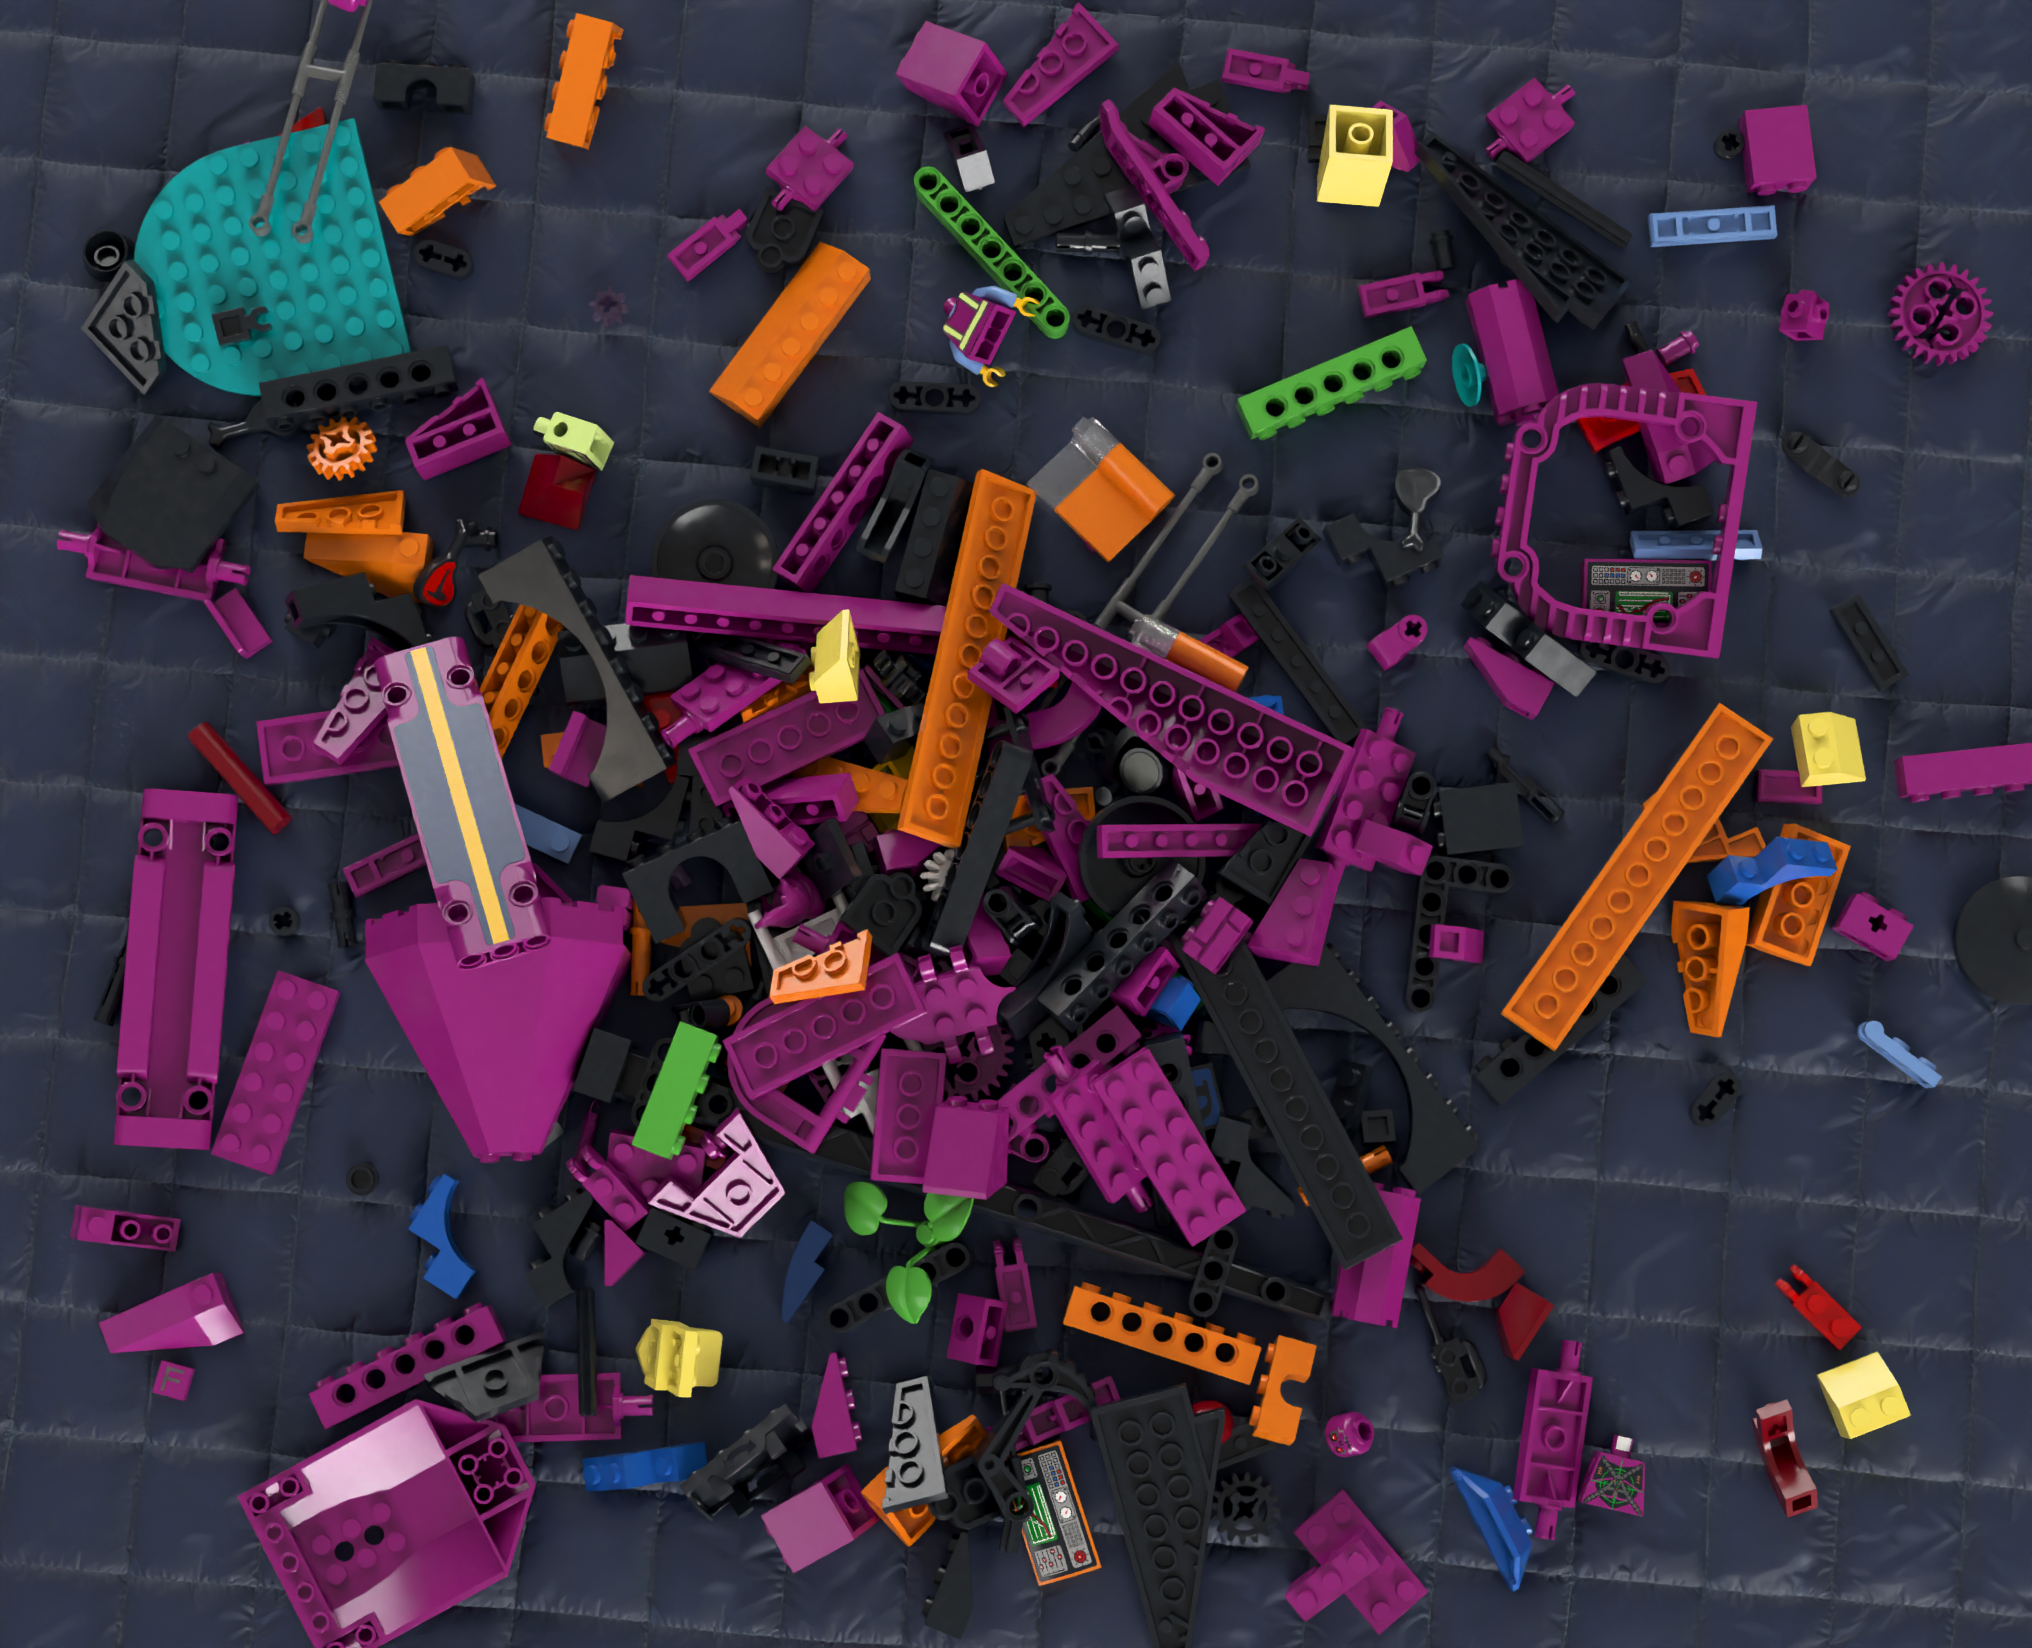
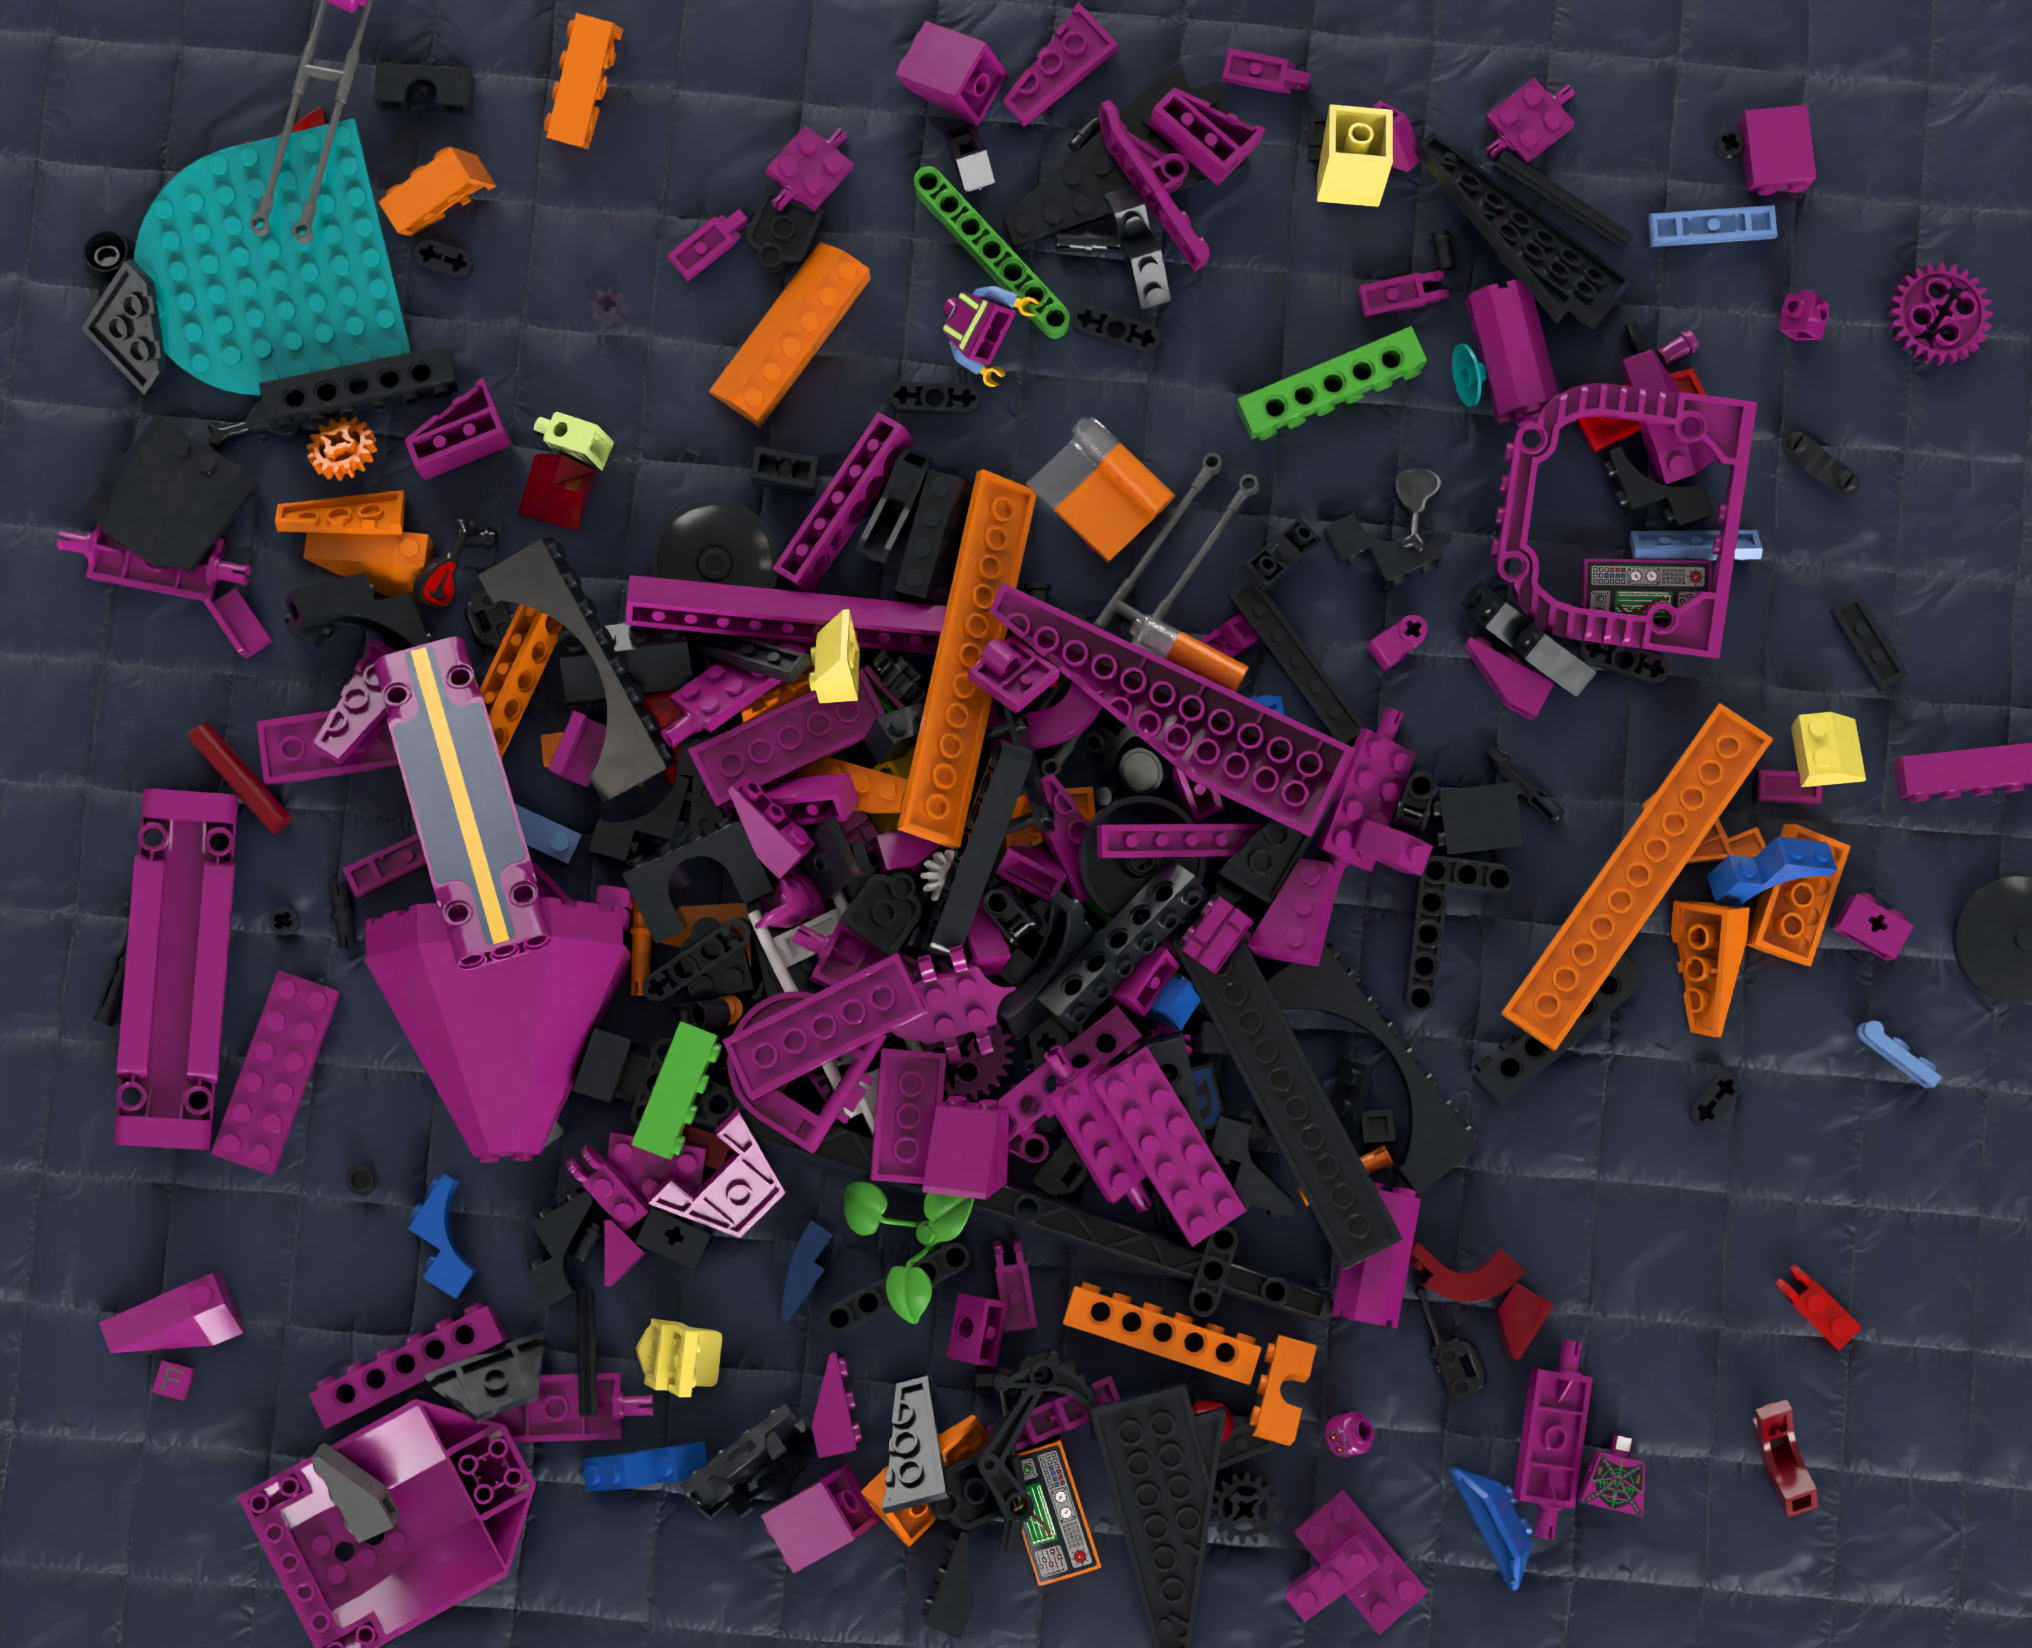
magenta slope [70,1205,181,1252] -> none
black plate [211,307,273,347] -> none
magenta piece [572,1100,600,1182] -> none
magenta plate [700,1127,731,1160] -> none
orange wing [769,929,873,1004] -> none
magenta slope [1429,924,1484,963] -> none
light yellow slope [1816,1352,1911,1439] -> none
none -> dark grey slope [312,1443,401,1543]

